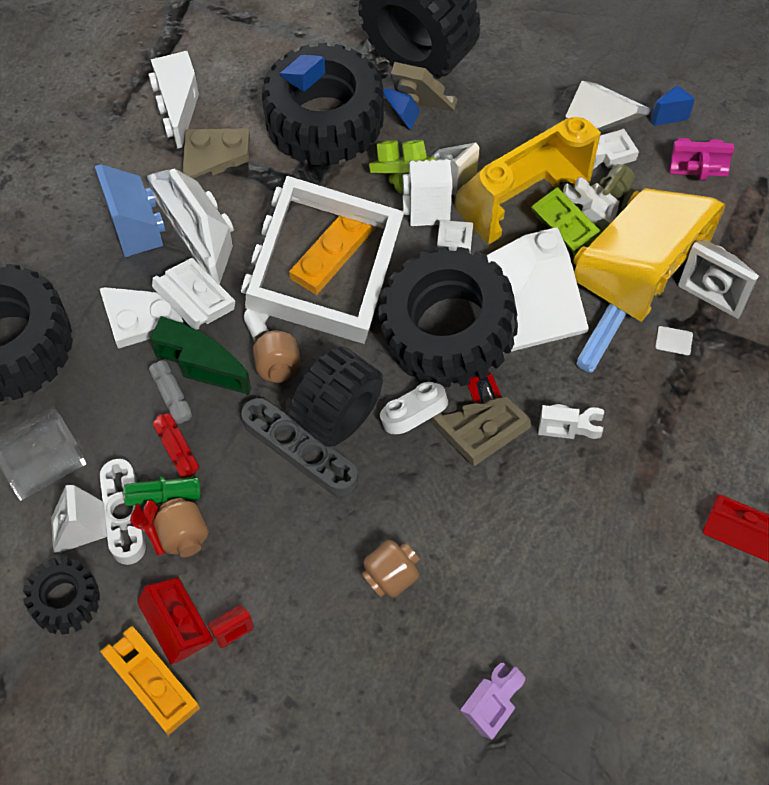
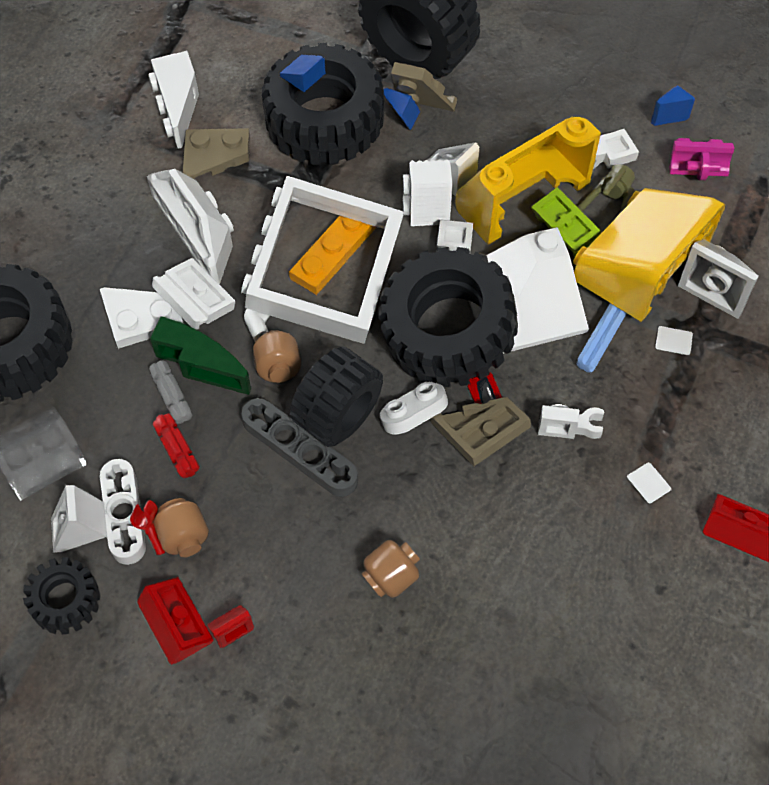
medium blue slope [95,164,166,257] -> none
light orange plate [100,626,200,736] -> none
green axle [123,476,200,506] -> none
lime hips [369,140,436,194] -> none
lavender plate [460,663,526,740] -> none
white plate [563,177,619,231] -> none
white slope [565,81,652,130] -> none
none -> white sticker [627,462,671,503]

